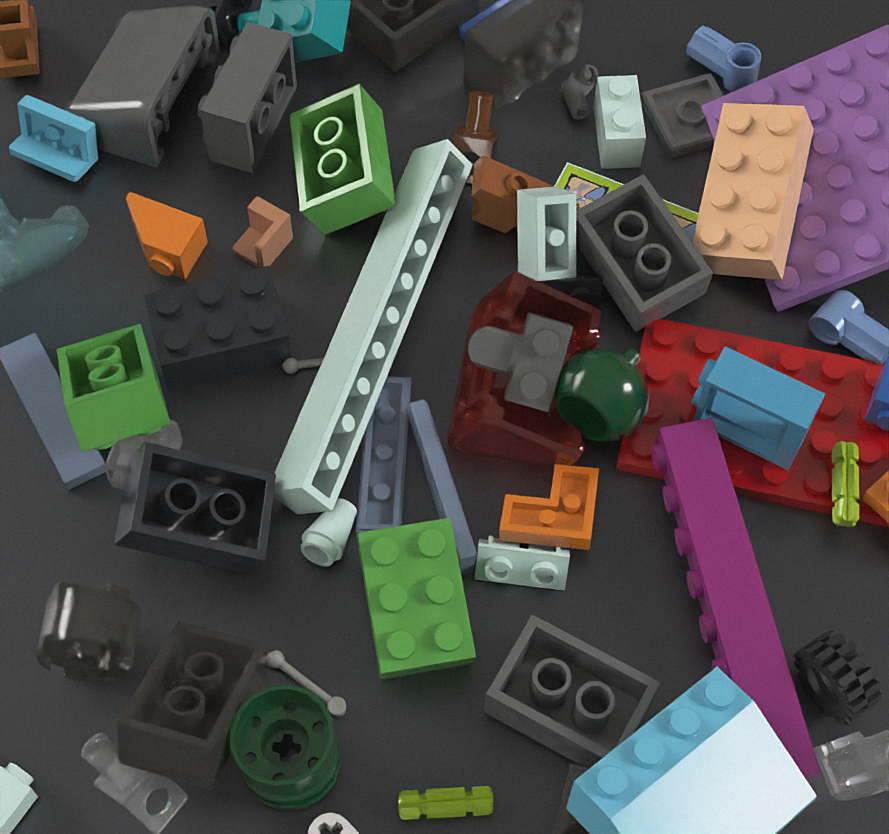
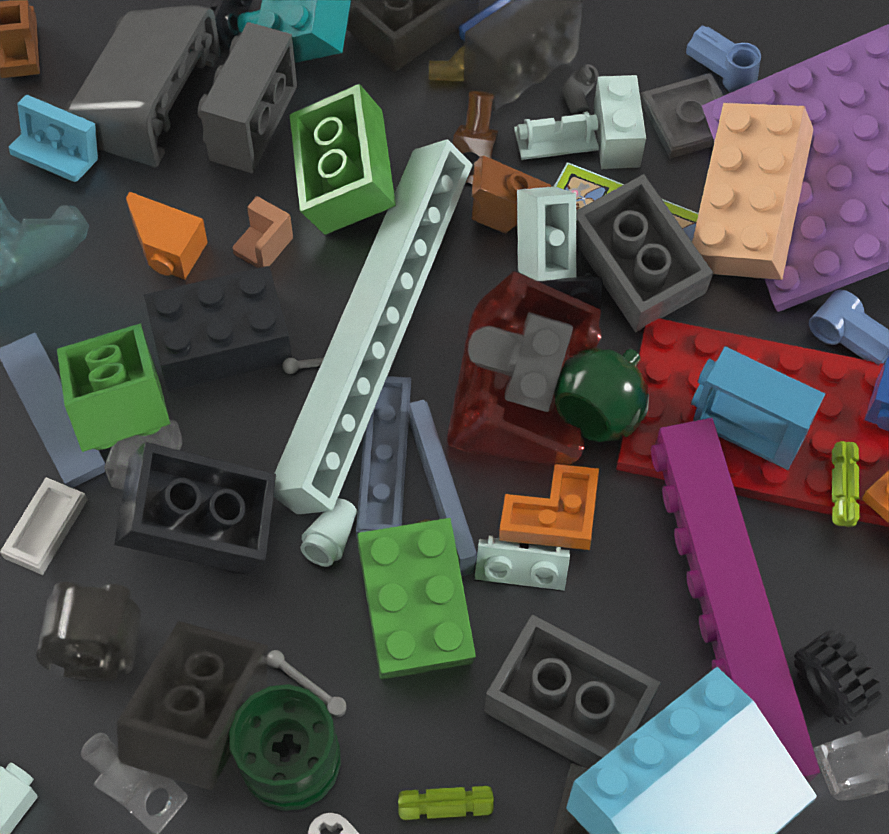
none -> white tile [0,477,88,575]
none -> clear yellow arm [429,44,481,81]
none -> light aqua hinge [514,111,599,160]

